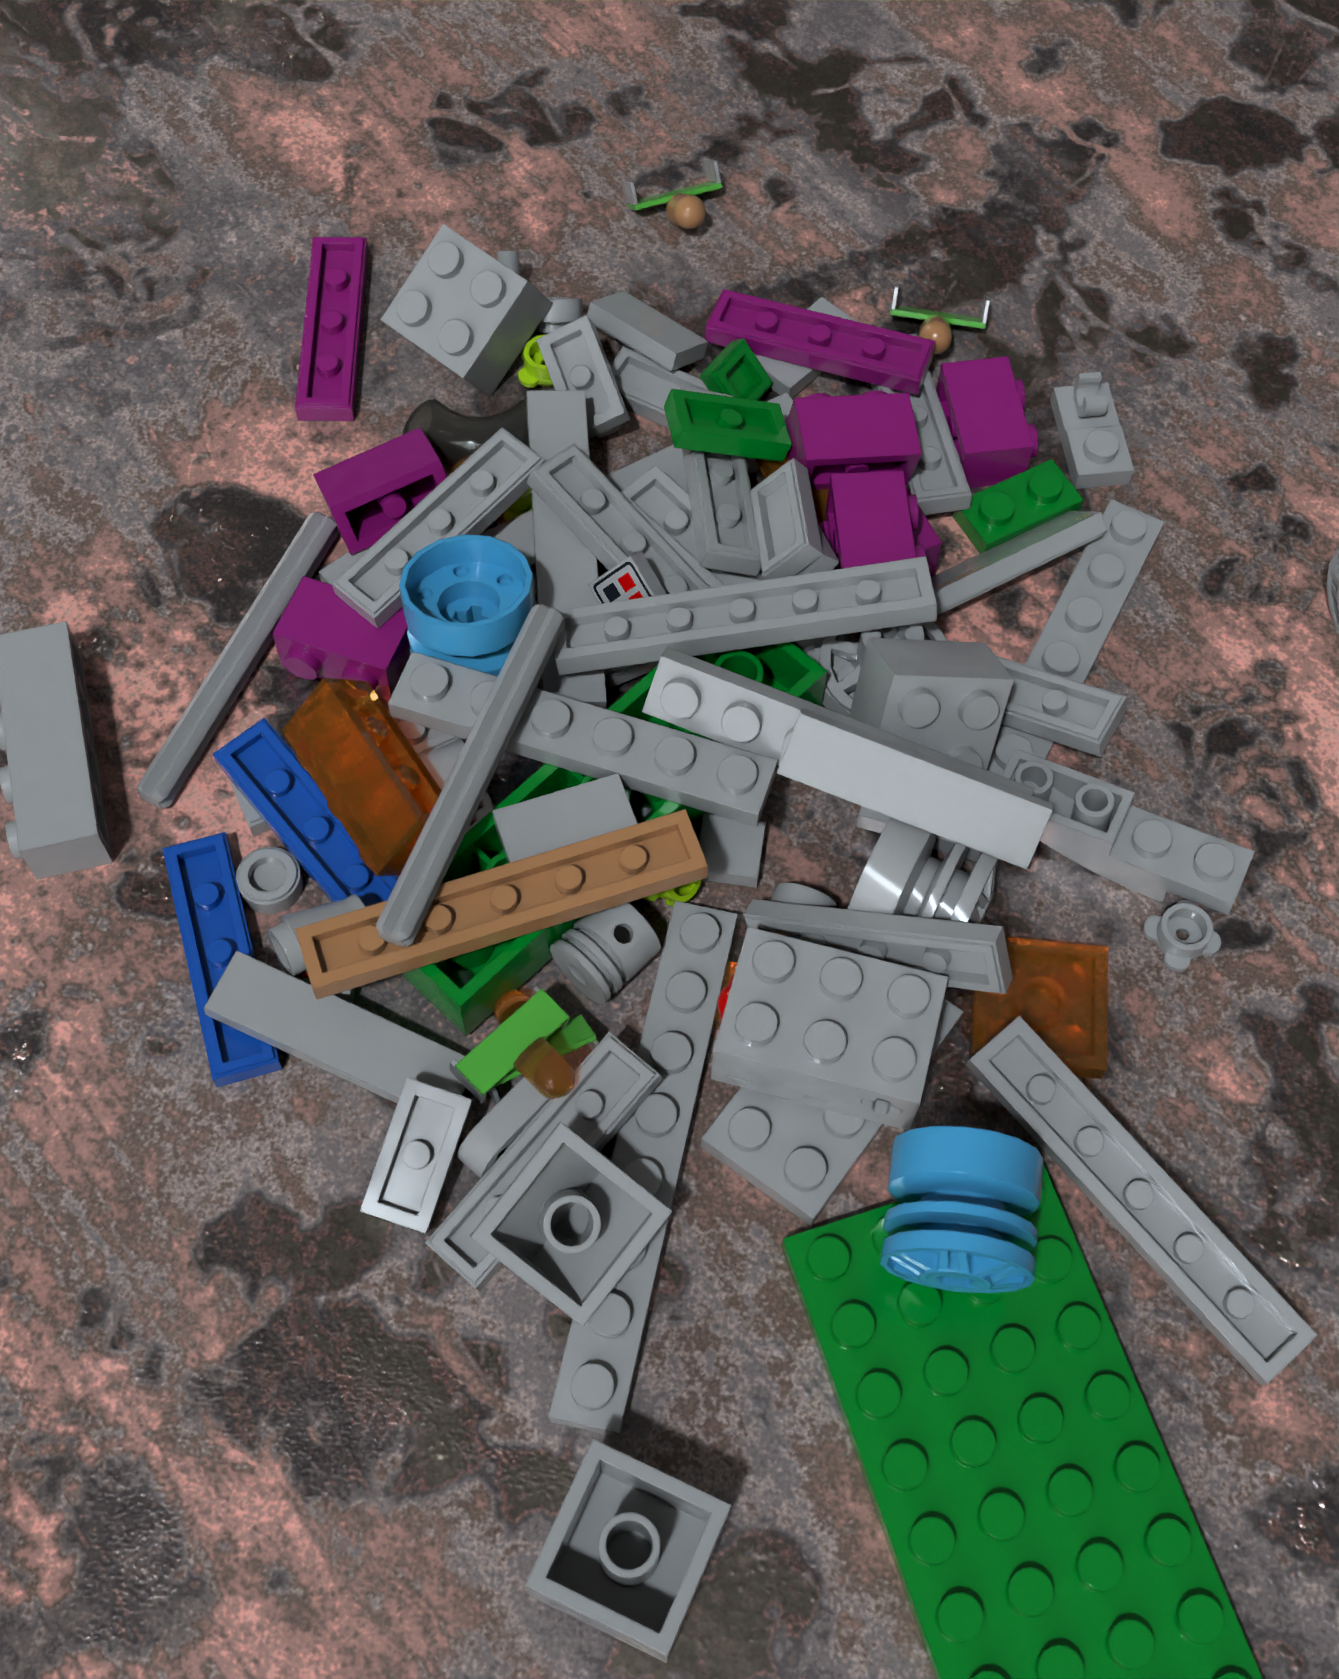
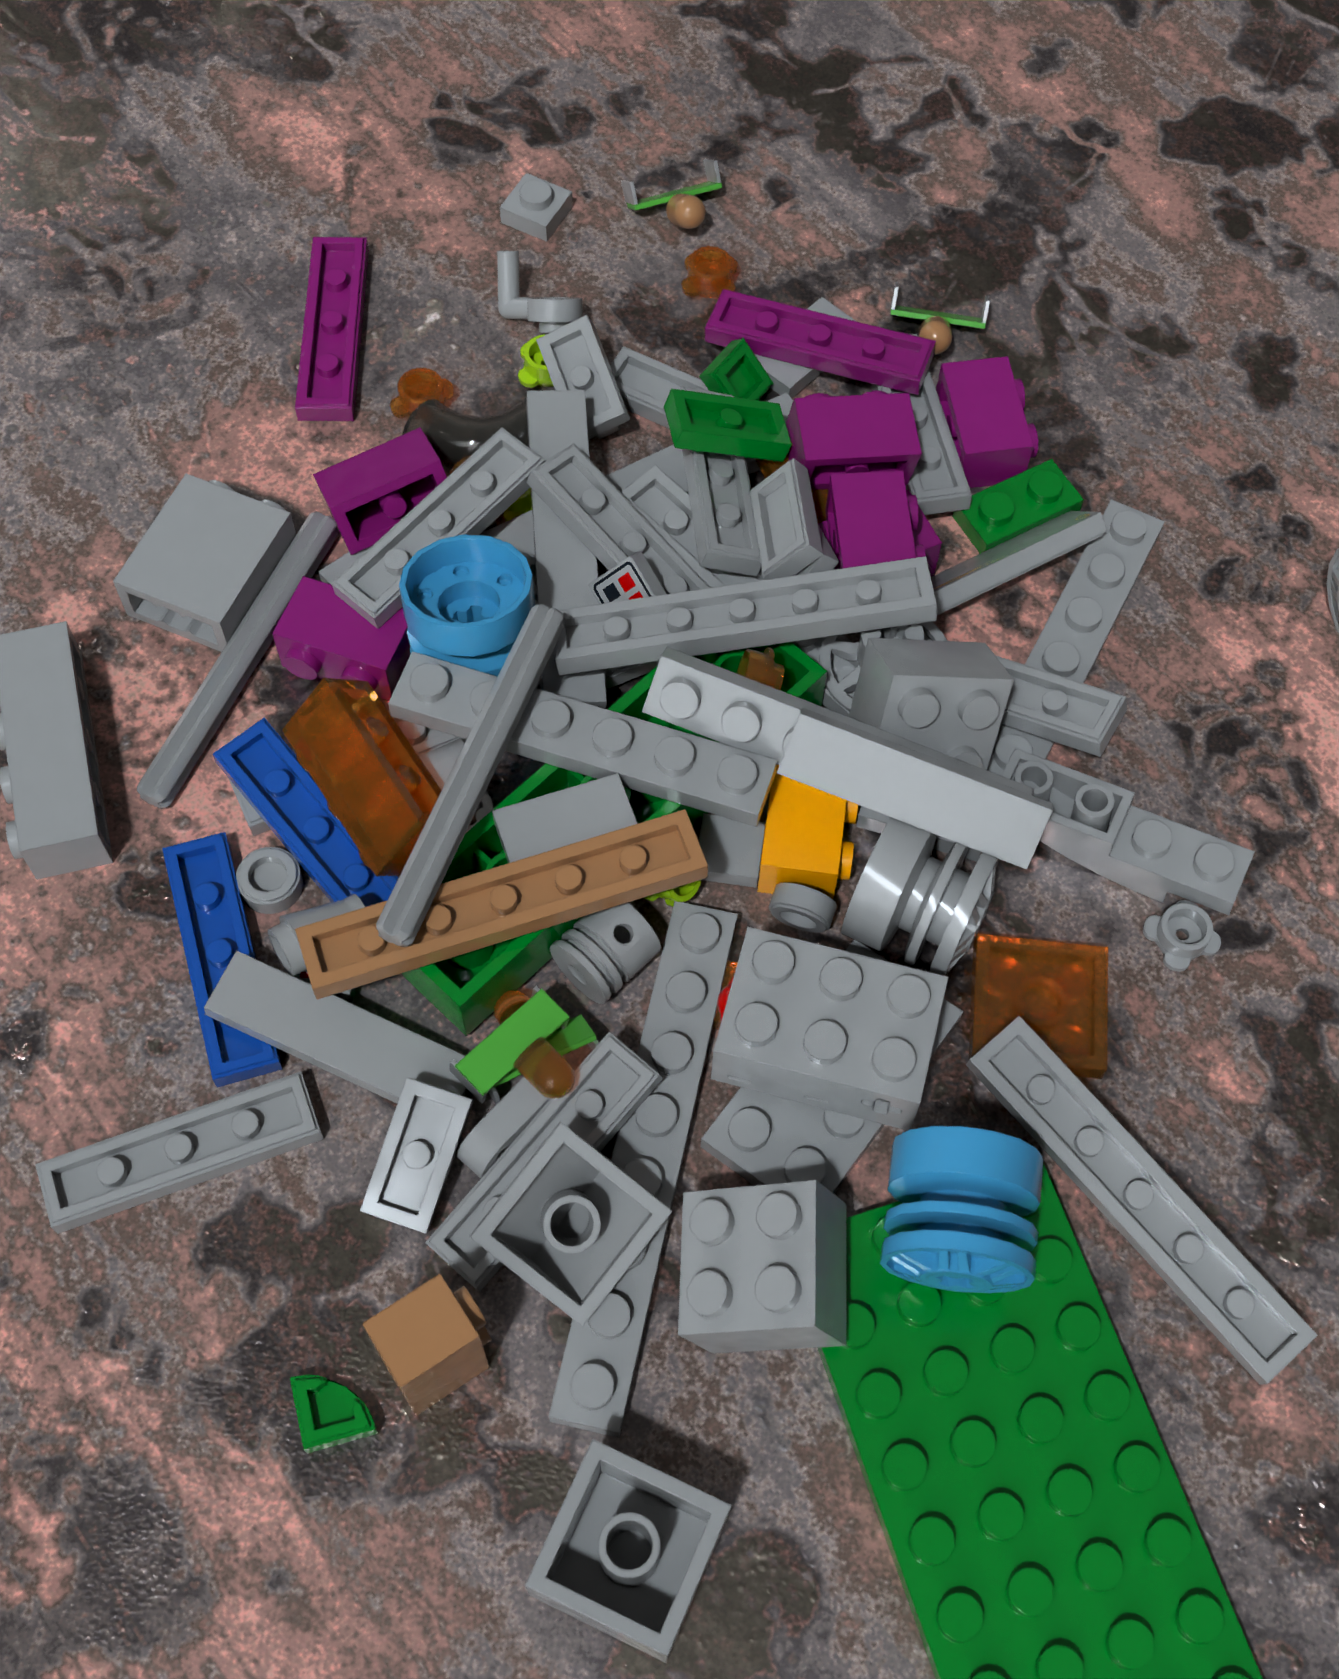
light grey brick [381,224,553,397] -> none
light grey tile [587,291,708,372] -> none
light grey tile [744,899,1013,994] -> none
light grey plate [1050,372,1134,489] -> none
none -> light grey tile [35,1071,324,1234]
none -> light grey brick [113,473,296,652]
none -> green tile [290,1375,379,1454]
none -> medium nougat brick [362,1274,492,1416]
none -> clear orange plate [390,368,454,425]
none -> light grey plate [500,173,573,242]
none -> light grey brick [678,1180,846,1354]
none -> clear orange plate [682,246,738,299]
none -> clear orange plate [736,647,784,690]
none -> light orange brick [757,765,858,899]

